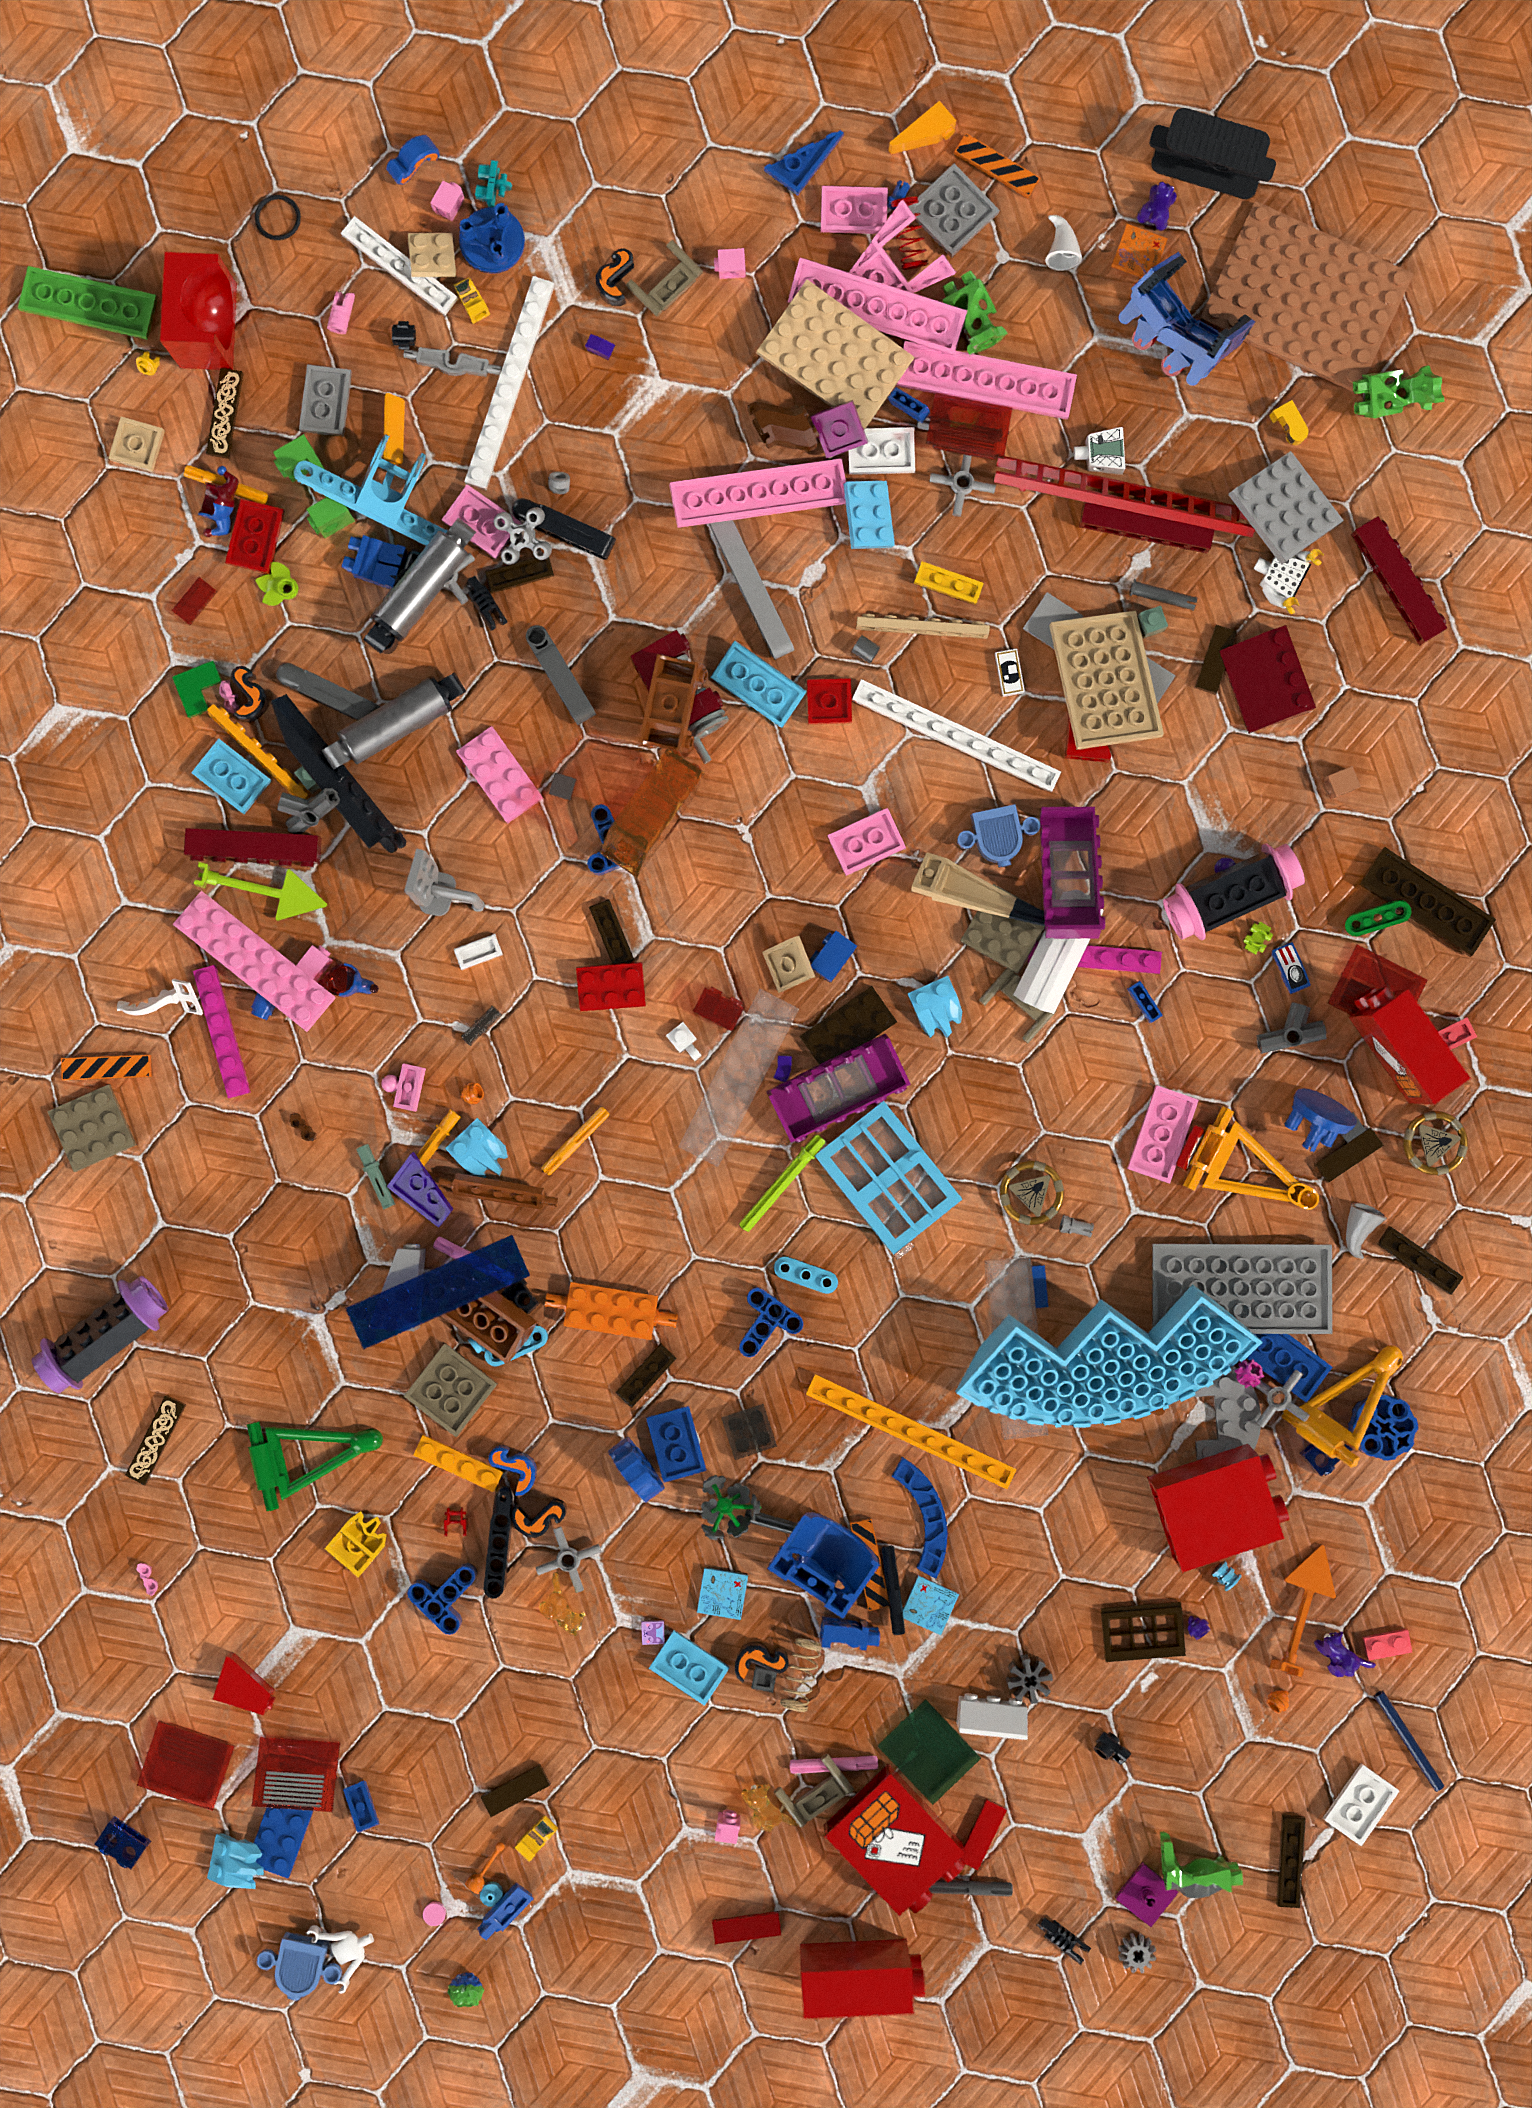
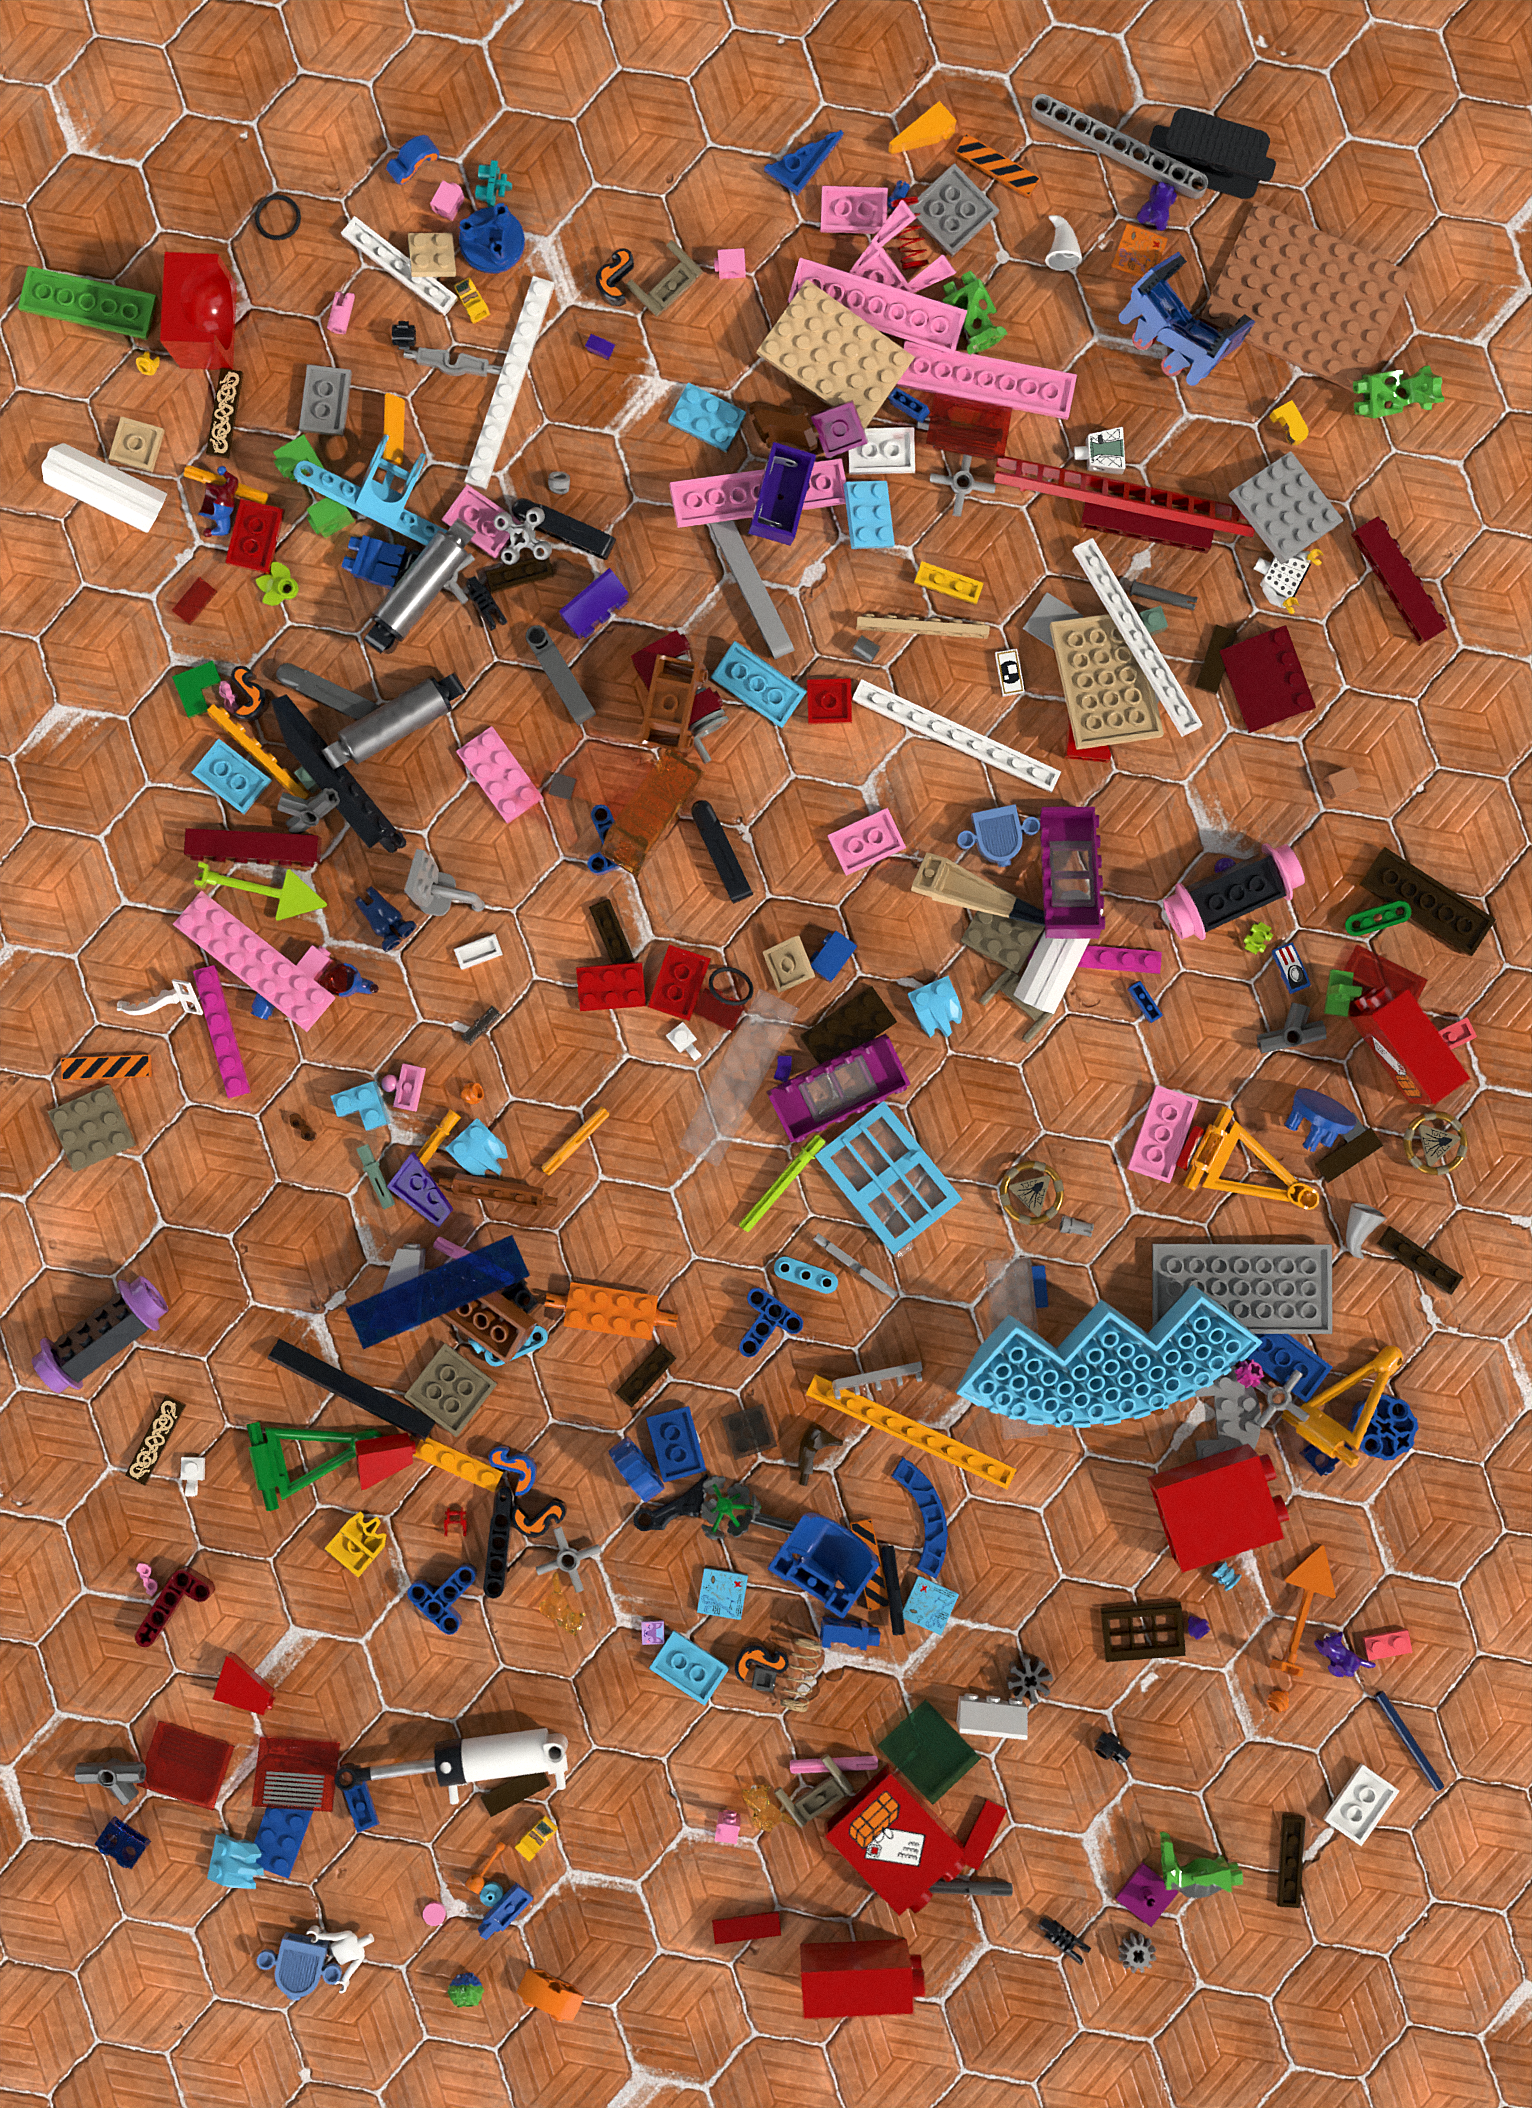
none -> white piece [41,443,167,533]
none -> dark grey piece [75,1758,146,1805]
none -> dark red beam [135,1566,215,1647]
none -> white plate [180,1457,205,1496]
none -> black tile [268,1338,436,1441]
none -> medium azure brick [331,1081,391,1131]
none -> white piece [334,1728,568,1804]
none -> dark blue piece [354,886,417,952]
none -> red slope [355,1432,416,1490]
none -> orange brick [516,1968,585,2022]
none -> dark purple slope [559,568,629,640]
none -> black piece [633,1474,708,1531]
none -> red plate [648,945,711,1022]
none -> medium azure plate [668,382,747,453]
none -> black piece [691,800,753,904]
none -> black tyre [708,967,754,1006]
none -> dark purple piece [748,442,816,546]
none -> dark brown animal [798,1423,843,1486]
none -> light grey piece [813,1233,898,1299]
none -> light grey hinge [832,1361,923,1400]
none -> light grey beam [1031,94,1208,199]
none -> white plate [1072,538,1203,737]
none -> bright green bracket [1324,969,1362,1017]

